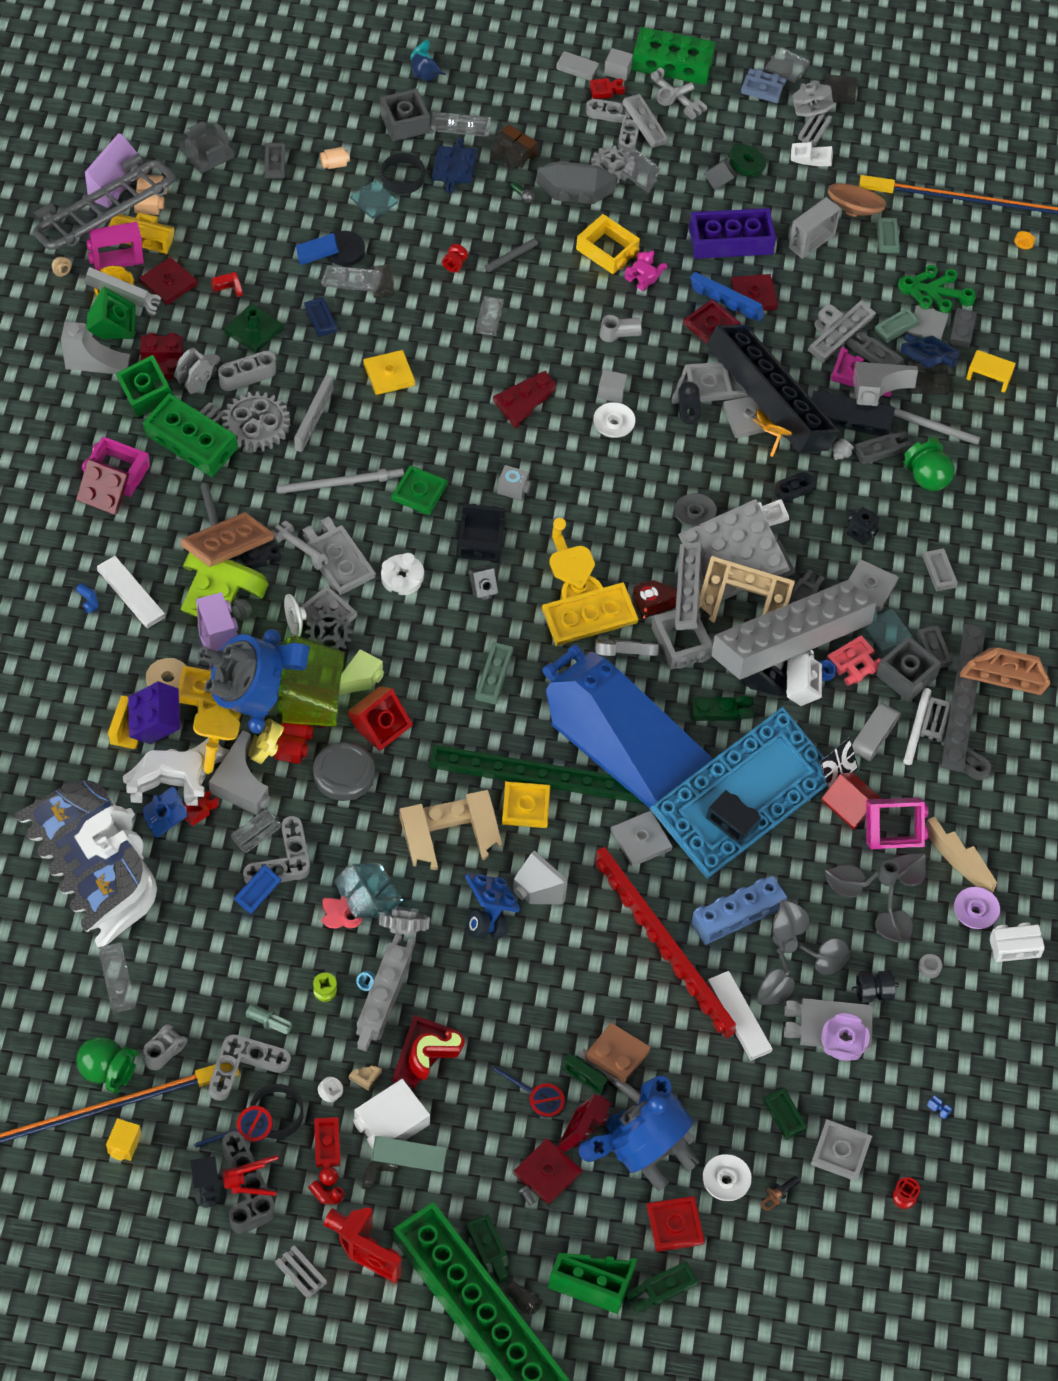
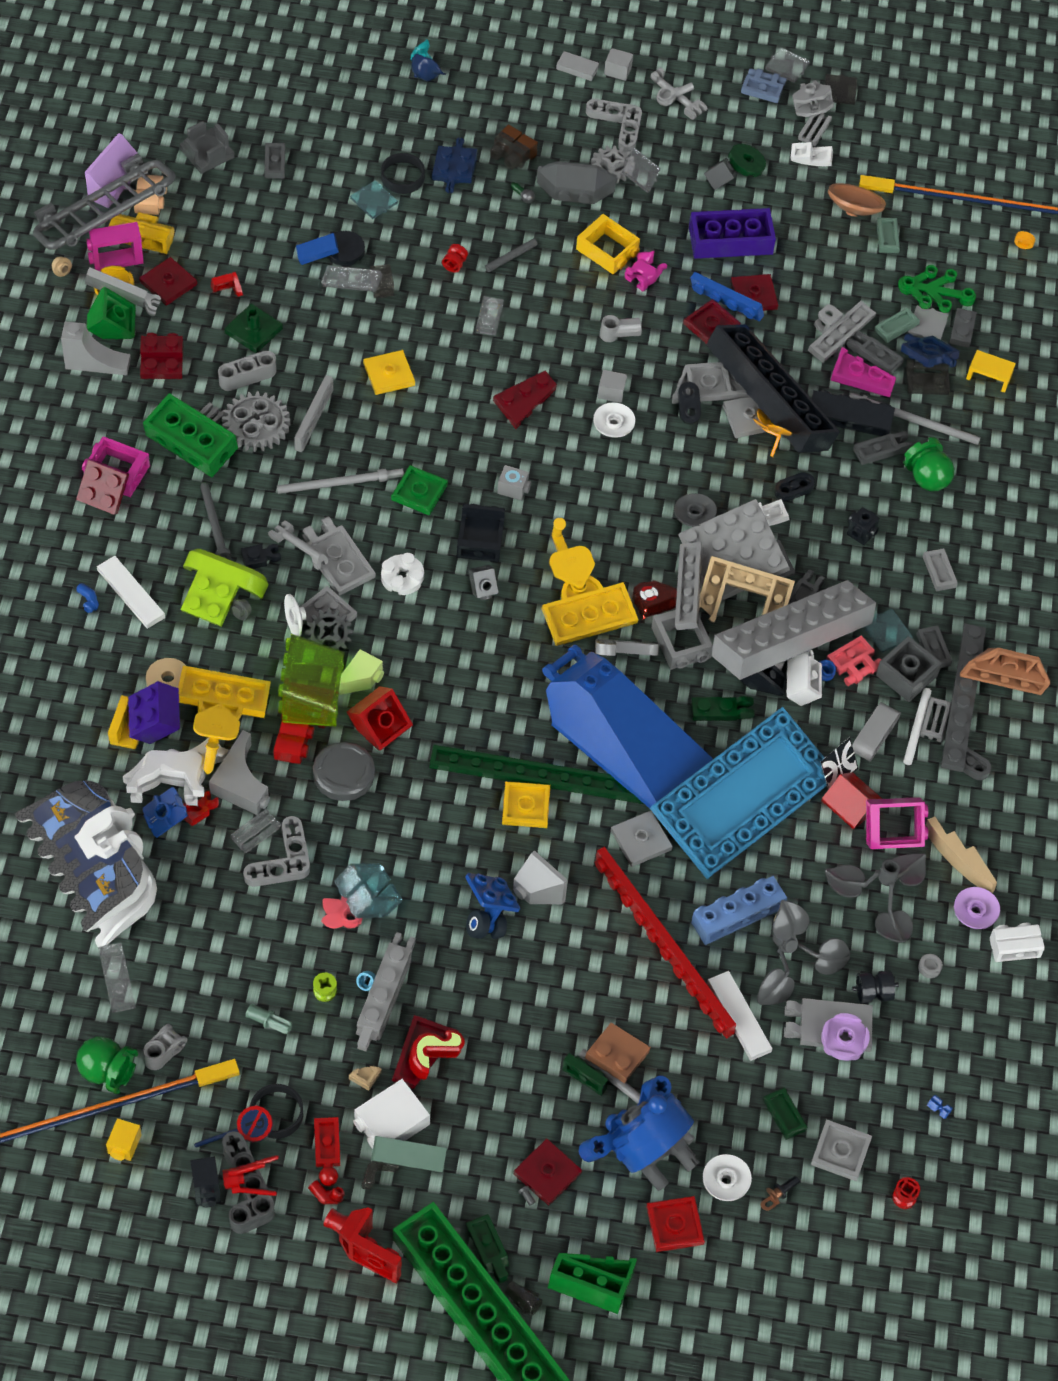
green brick [115,355,174,417] -> none
light grey hinge [174,348,220,394] -> none
nougat tile [181,512,274,567] -> none
lavender brick [196,592,238,670] -> none
blue piece [198,629,310,734] -> none
light grey beam [208,1035,291,1101] -> none
blue tile [233,864,282,915] -> none
light yellow plate [248,719,284,764] -> none
light grey tile [275,1245,327,1299] -> none
dark blue tile [304,297,337,337] -> none
white tile [318,1077,343,1102] -> none
light nougat brick [320,147,350,170] -> none
light grey gear [379,907,430,935] -> none
dark grey brick [380,89,430,141] -> none
tan wedge [399,790,502,870] -> none
clear tile [430,112,491,137] -> none
sand green tile [475,642,514,705] -> none
piece [493,1066,565,1118] -> none
dark red plate [557,1094,611,1152] -> none
red plate [589,78,625,99] -> none
light grey tile [622,94,669,148] -> none
dark green hinge [626,1261,698,1313] -> none
green brick [631,27,716,85] -> none
black brick [706,790,761,845] -> none
light grey window [788,197,841,259] -> none
light grey plate [833,438,854,460] -> none
light grey plate [848,559,899,612] -> none
light grey arch [853,362,918,406] -> none

